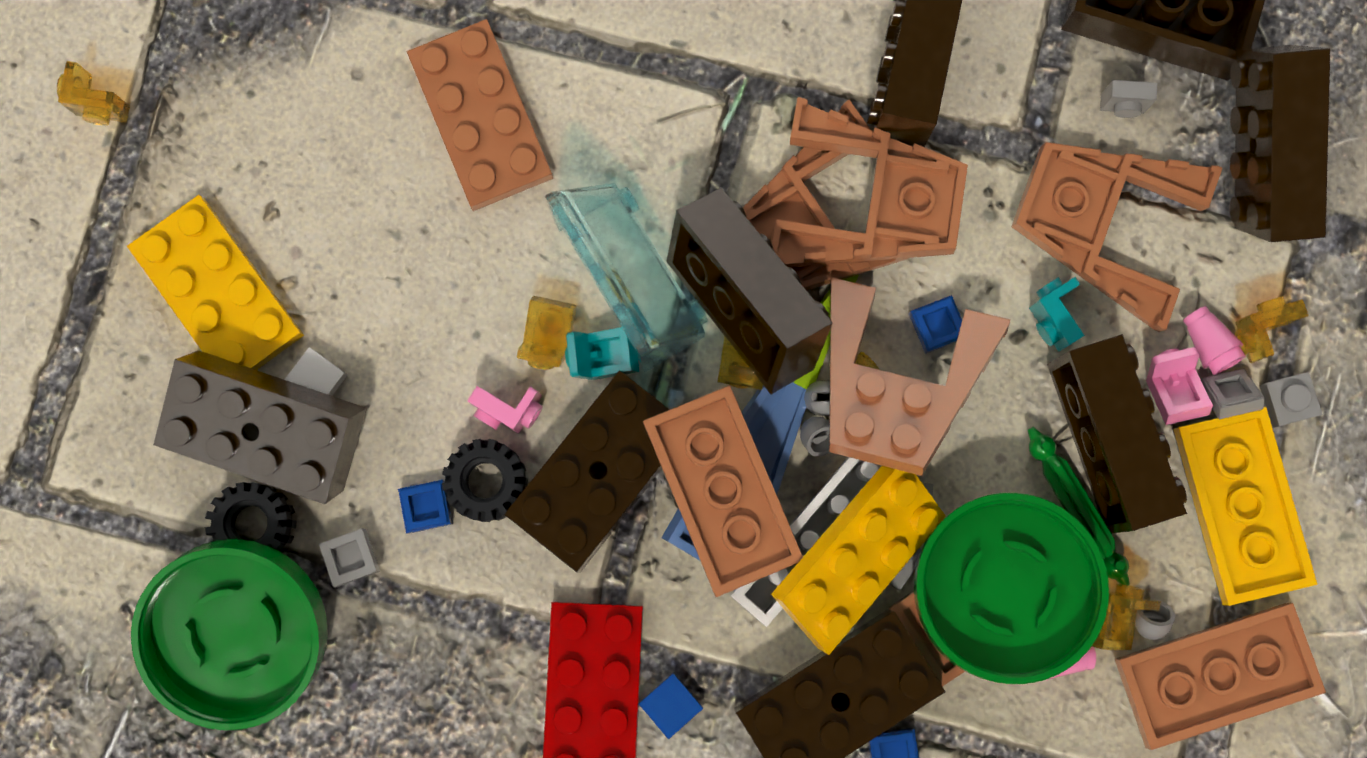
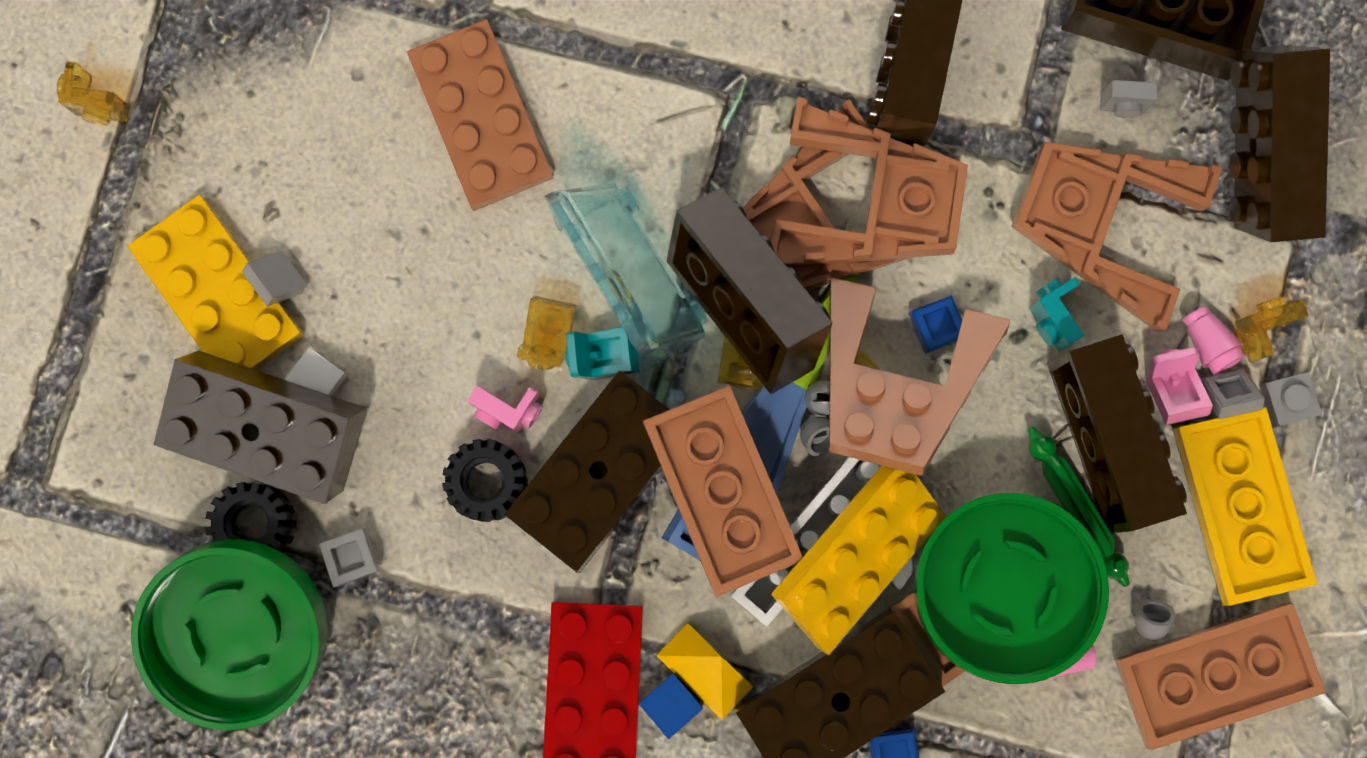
blue tile [398,480,453,534] -> none
clear yellow bracket [1092,584,1161,650] -> none
none -> light grey tile [242,251,307,307]
none -> yellow slope [656,622,754,720]

